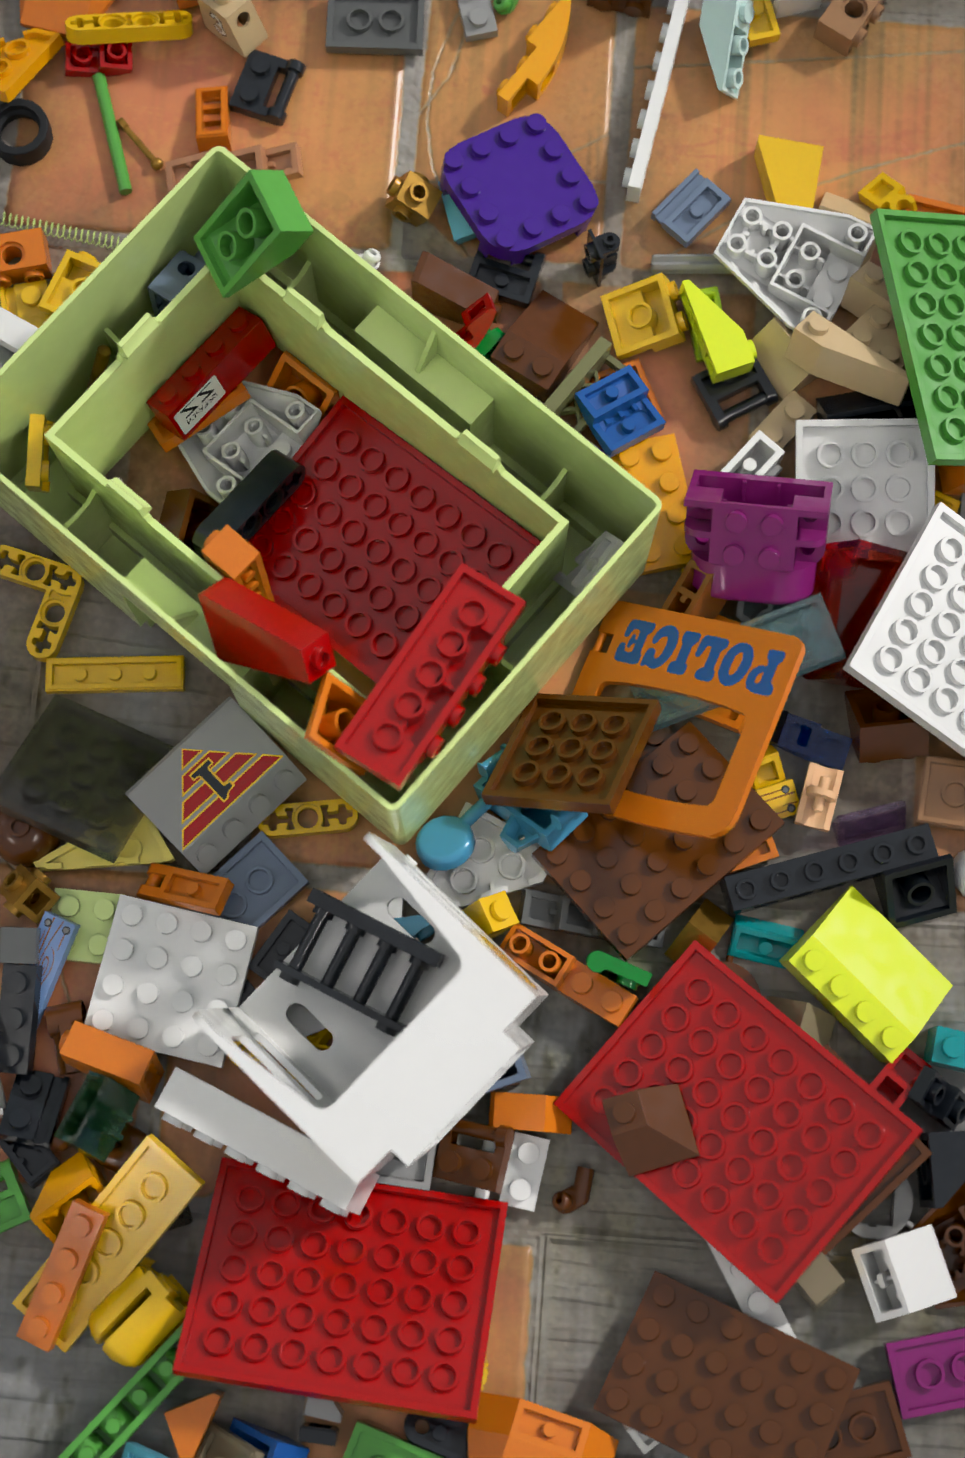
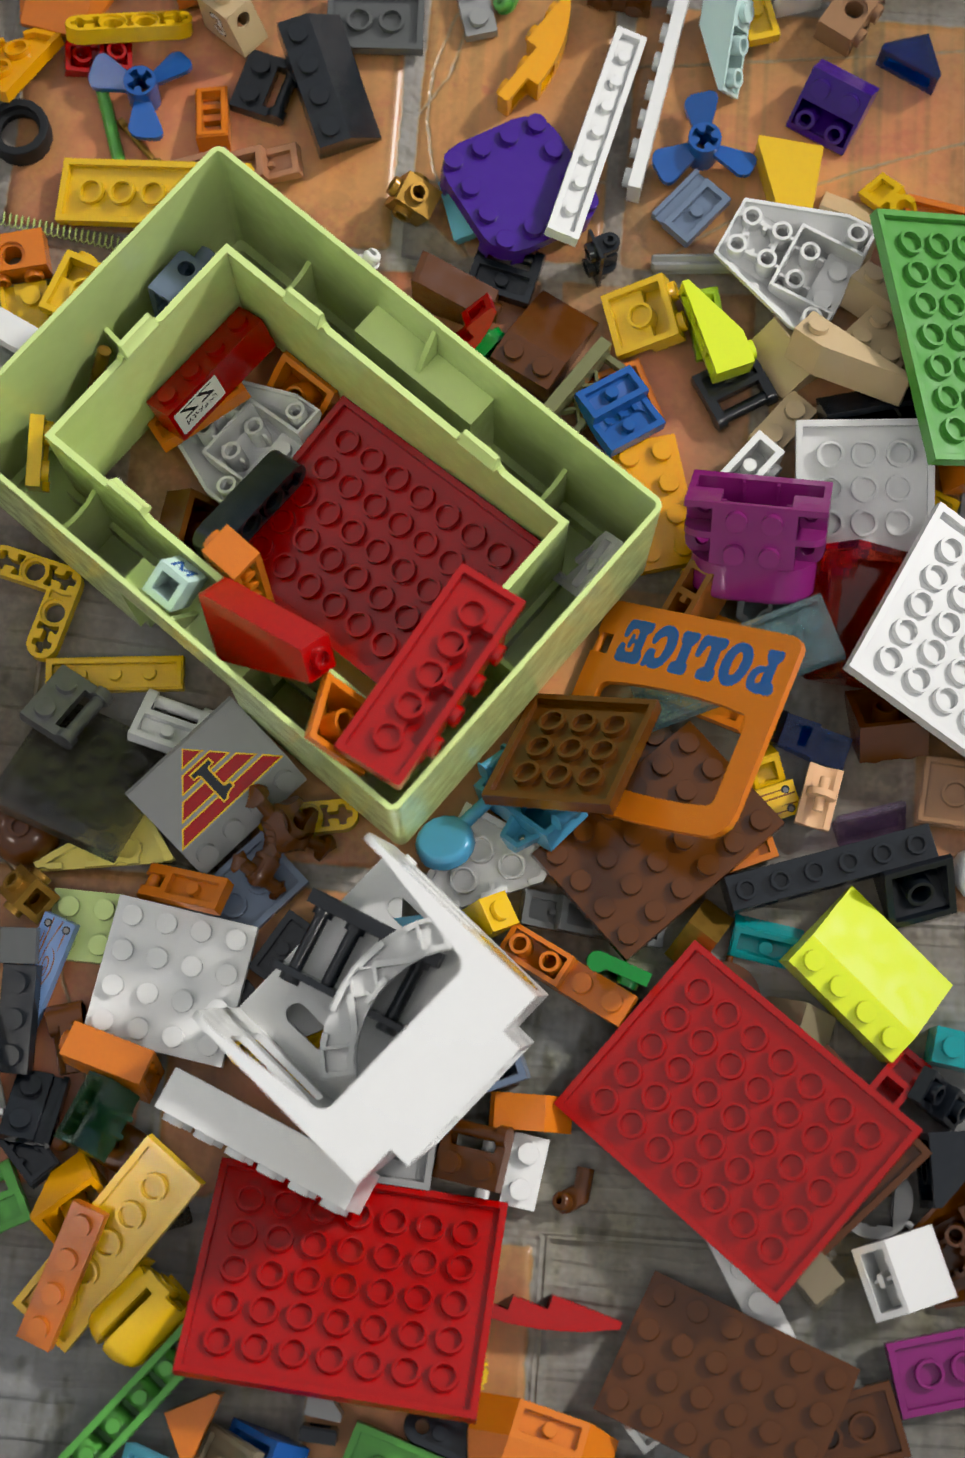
bright green slope [193,169,314,298] -> none
reddish brown slope [602,1084,700,1177] -> none
none -> flat silver plate [20,664,114,750]
none -> yellow plate [54,158,254,228]
none -> blue piece [88,51,192,141]
none -> white plate [127,688,214,754]
none -> light aqua brick [142,555,208,612]
none -> reddish brown piece [230,784,337,900]
none -> black slope [277,13,382,159]
none -> white tile [319,917,453,1081]
none -> red slope [491,1293,622,1332]
none -> white plate [544,26,647,247]
none -> blue piece [652,90,757,186]
none -> dark purple slope [785,59,880,156]
none -> clear blue slope [875,33,941,96]

